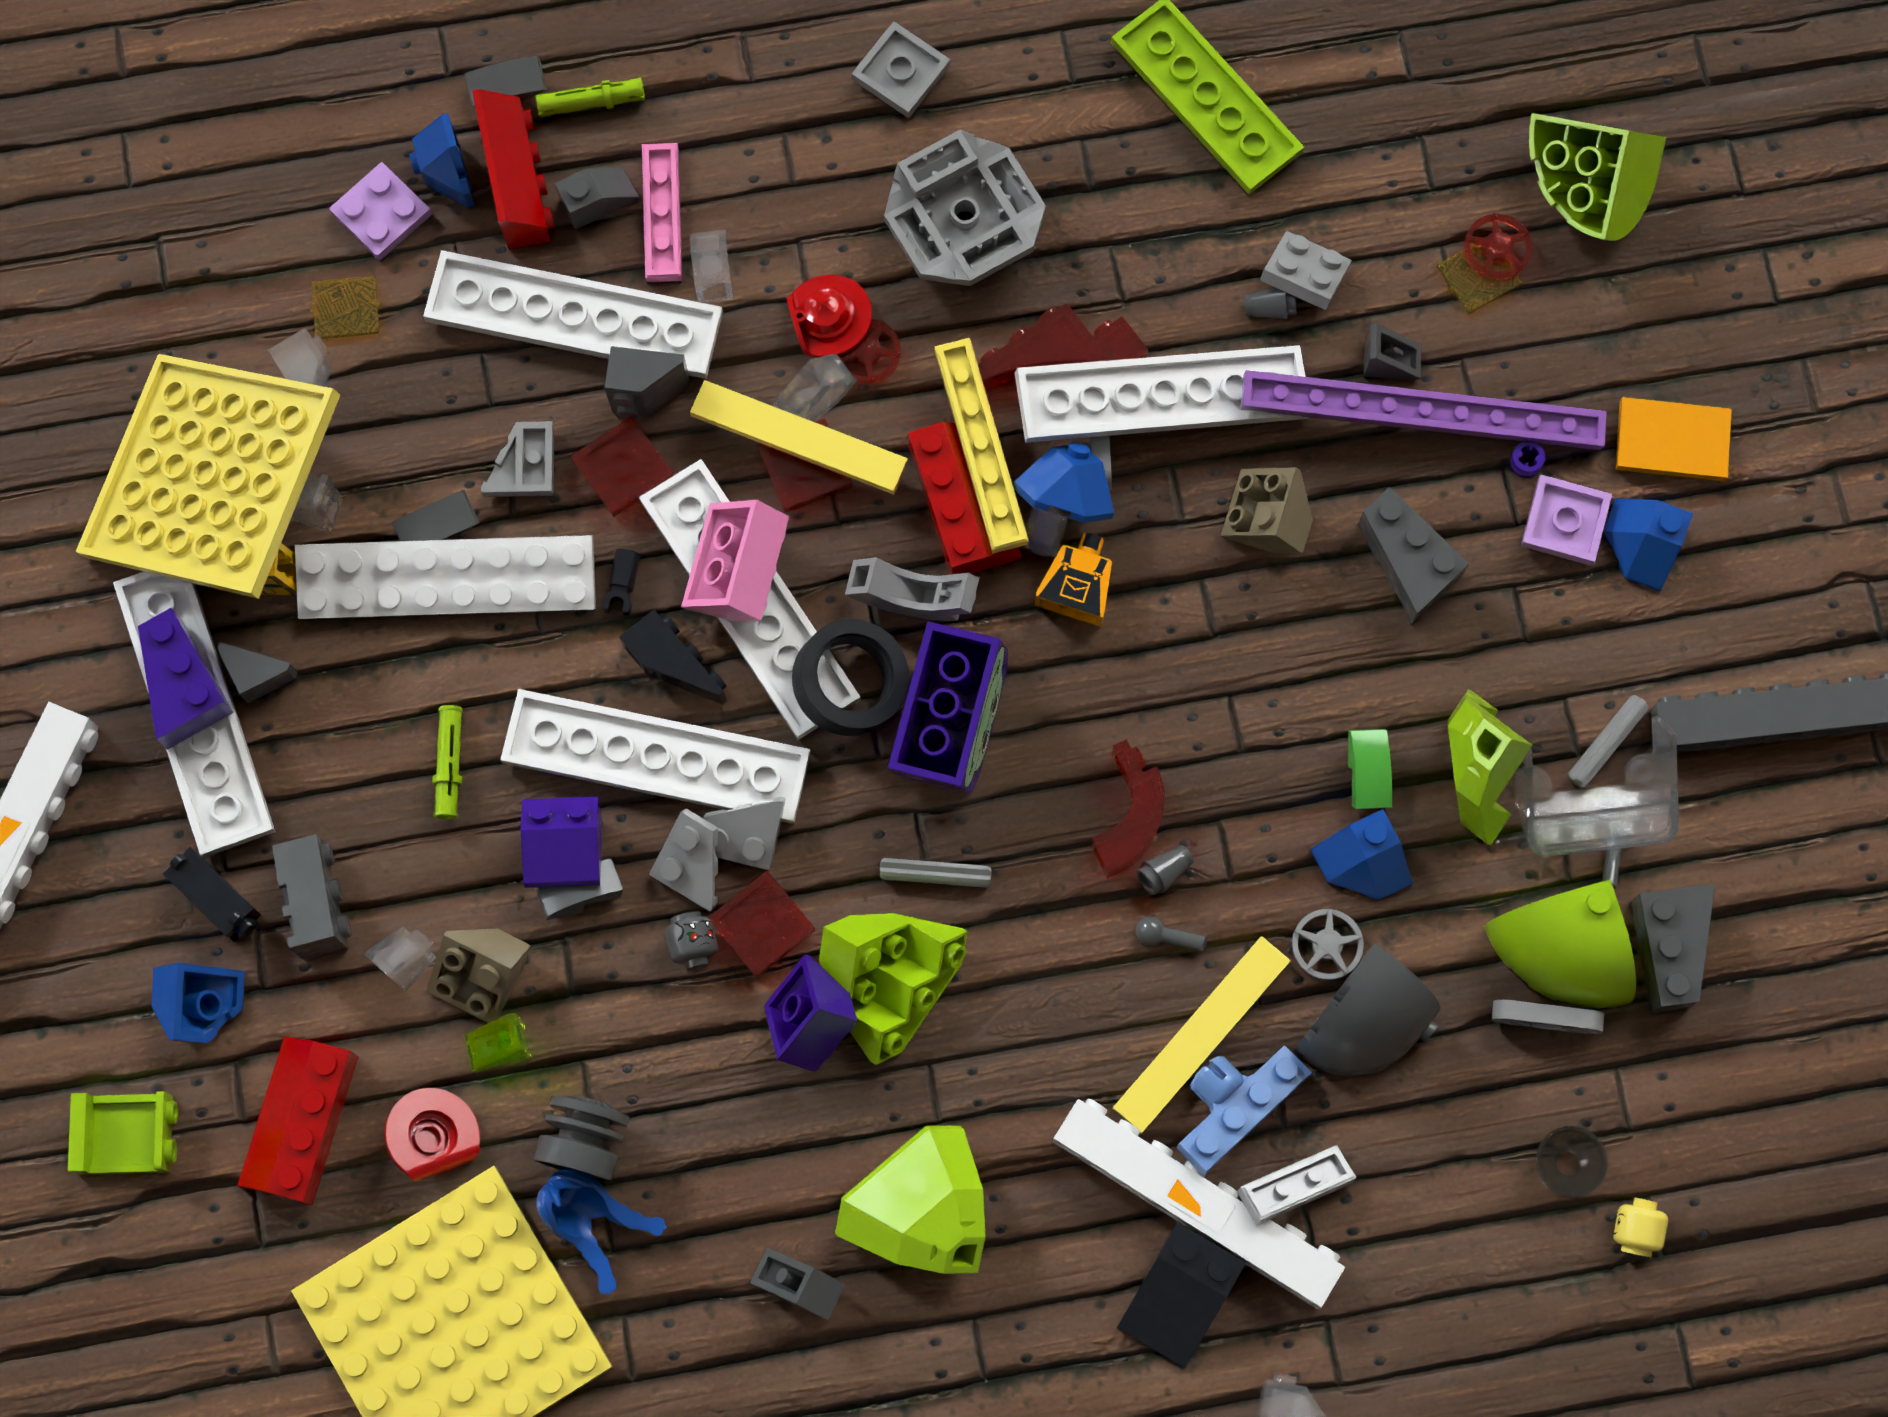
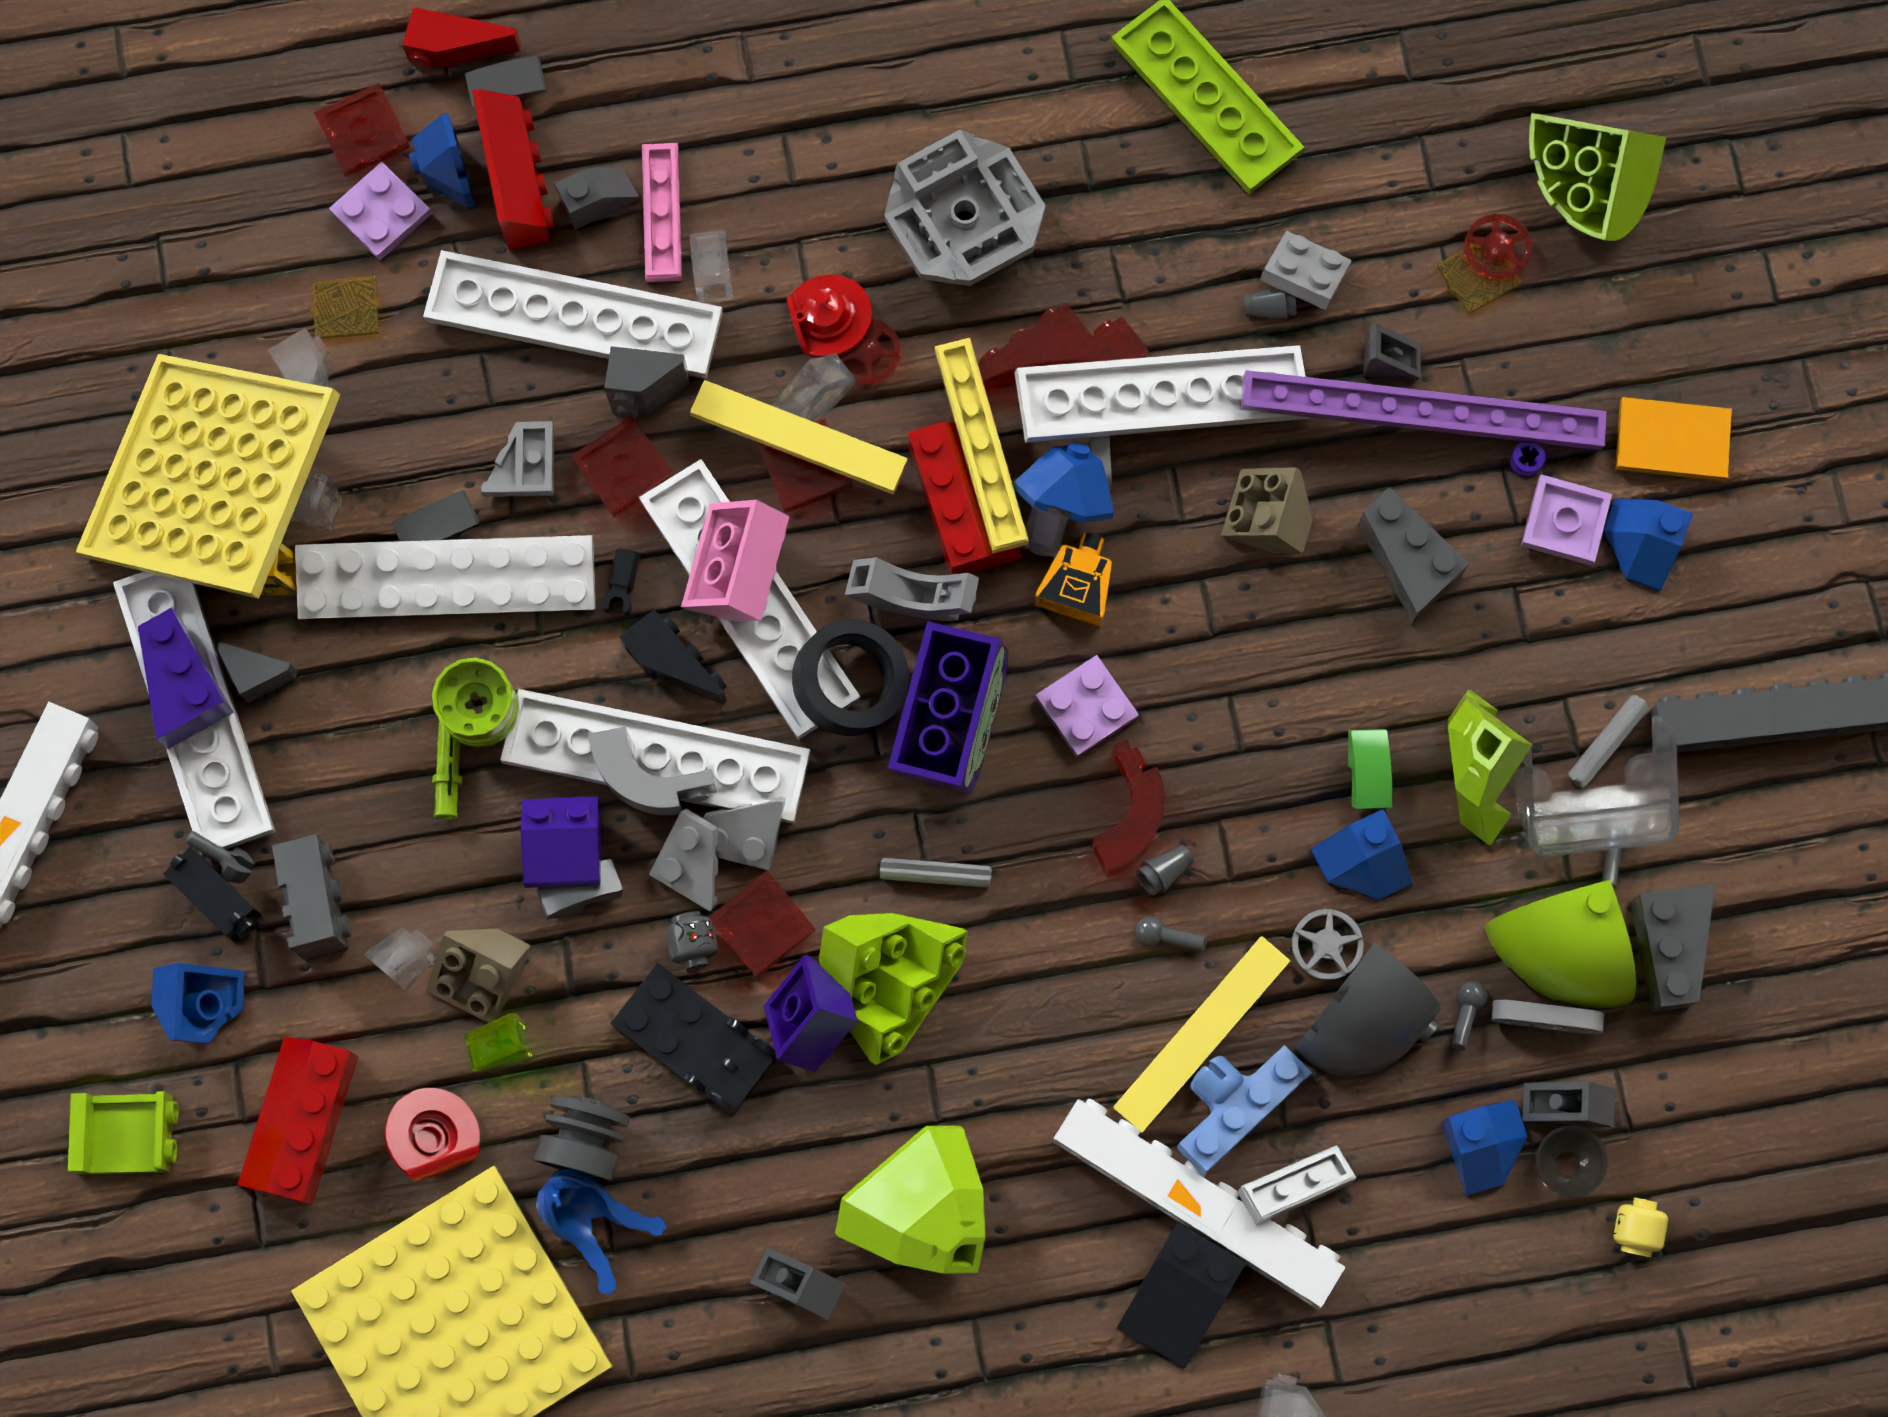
lime pin [536,77,645,118] -> none
light grey plate [851,21,951,118] -> none
none -> dark grey bar [185,831,255,883]
none -> clear red plate [314,83,411,177]
none -> red slope [402,7,521,68]
none -> lime wheel [432,657,519,748]
none -> light grey arch [588,727,717,815]
none -> black hinge [610,963,777,1117]
none -> lavender plate [1035,655,1139,758]
none -> blue slope [1441,1100,1528,1196]
none -> dark grey bar [1450,981,1488,1051]
none -> dark grey slope [1522,1081,1616,1128]

